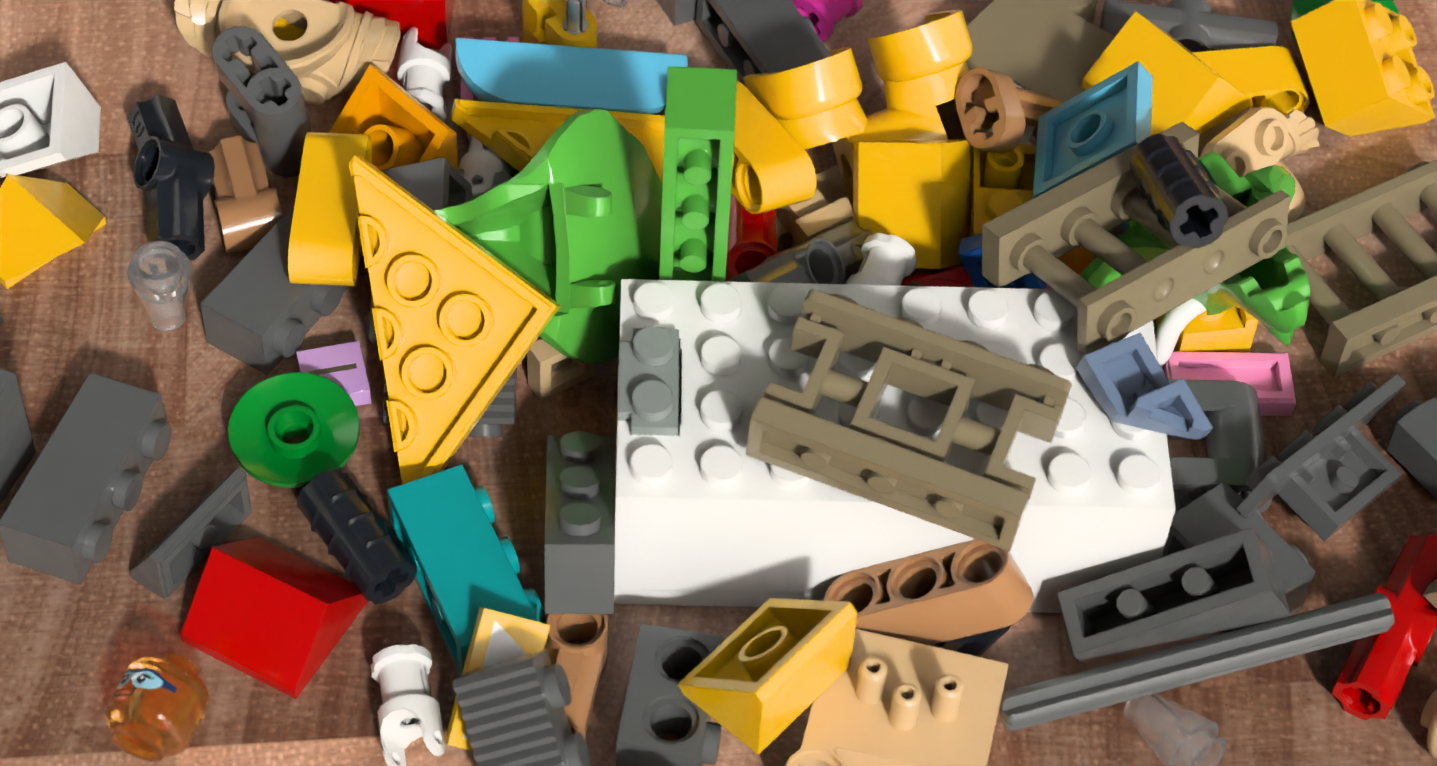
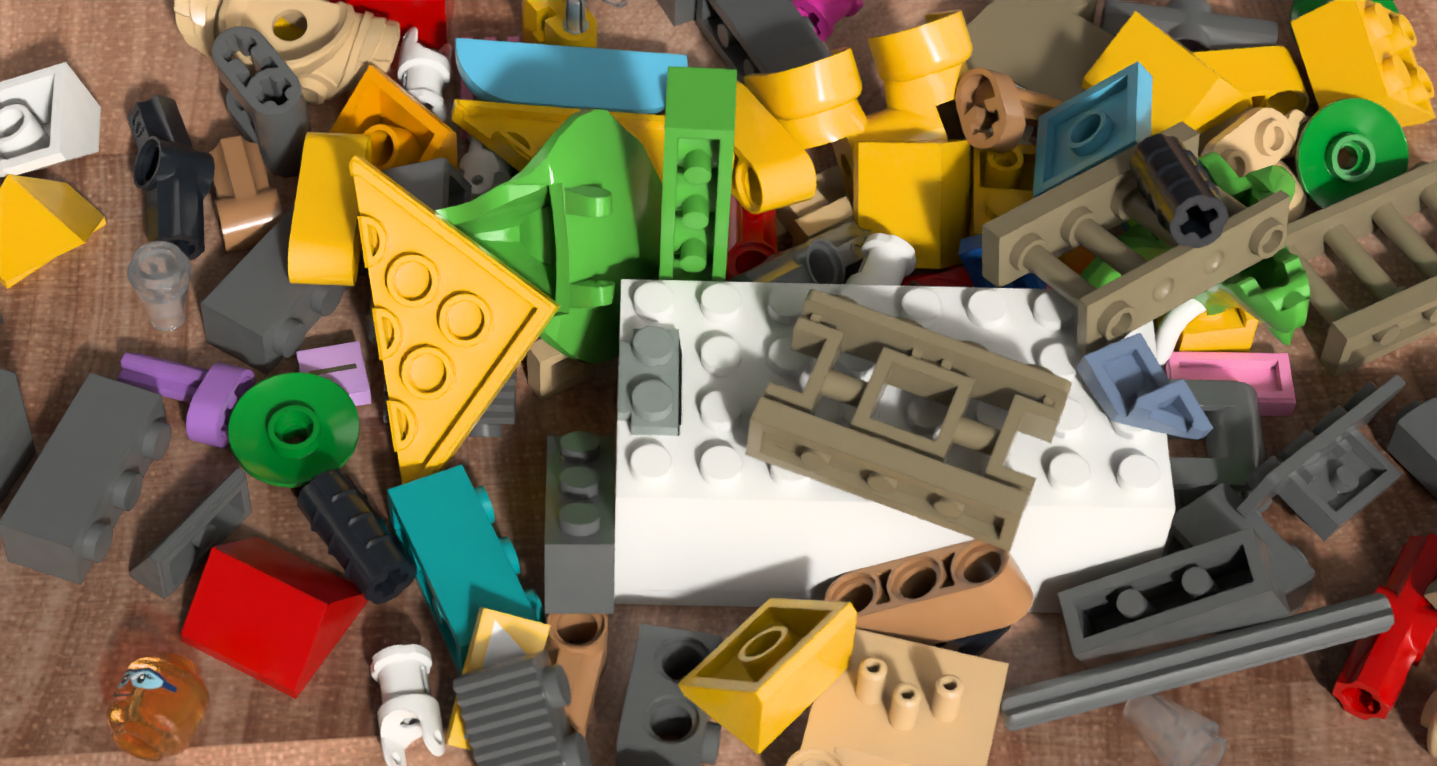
none -> medium lavender piece [117,352,256,449]
none -> green dish [1296,98,1409,209]

